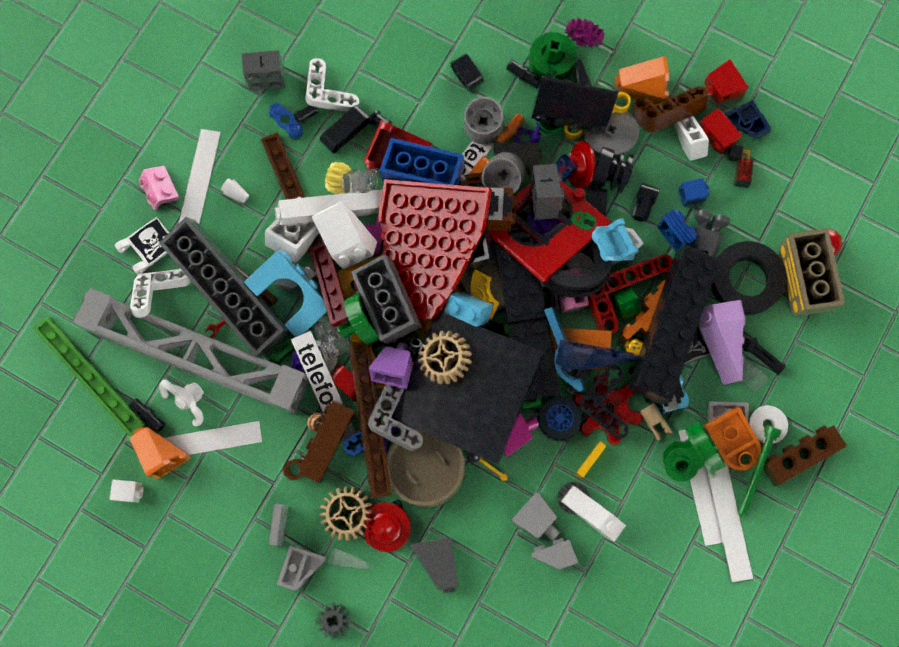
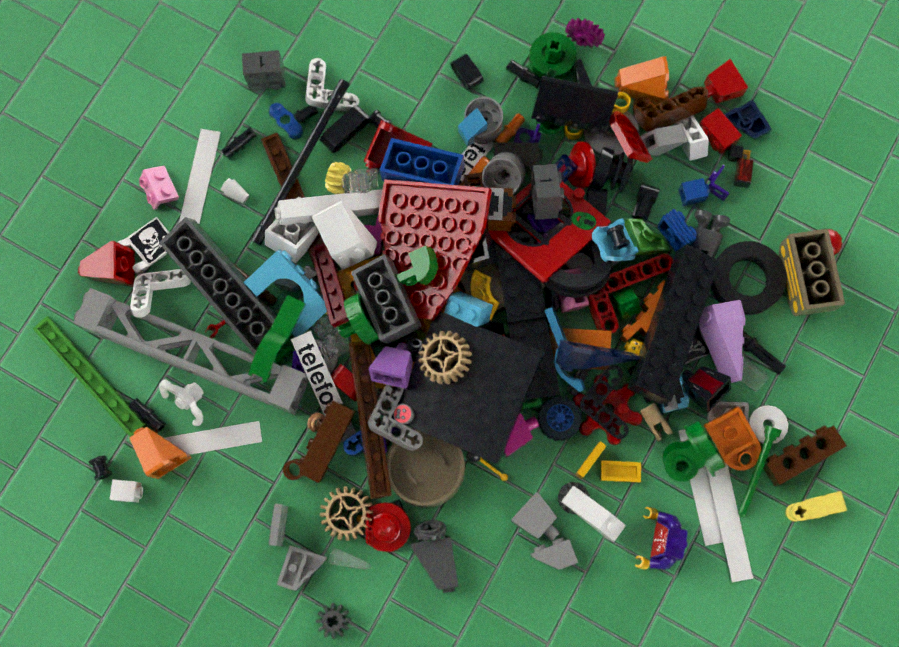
none -> red slope [78,241,135,287]
none -> black bush [89,455,112,481]
none -> black pin [221,127,257,159]
none -> green piece [248,295,306,383]
none -> black piece [251,79,350,246]
none -> tile [393,404,414,425]
none -> brick [396,246,438,286]
none -> dark grey gear [414,520,446,542]
none -> dark azure slope [458,108,487,147]
none -> yellow tile [600,460,641,483]
none -> black bush [607,225,630,250]
none -> red tile [609,111,652,163]
none -> bright green tile [624,219,669,255]
none -> dark purple torso [635,507,688,570]
none -> light grey slope [640,124,687,156]
none -> black torso [682,366,731,413]
none -> dark purple bracket [708,165,729,201]
none -> light yellow piece [785,491,847,522]

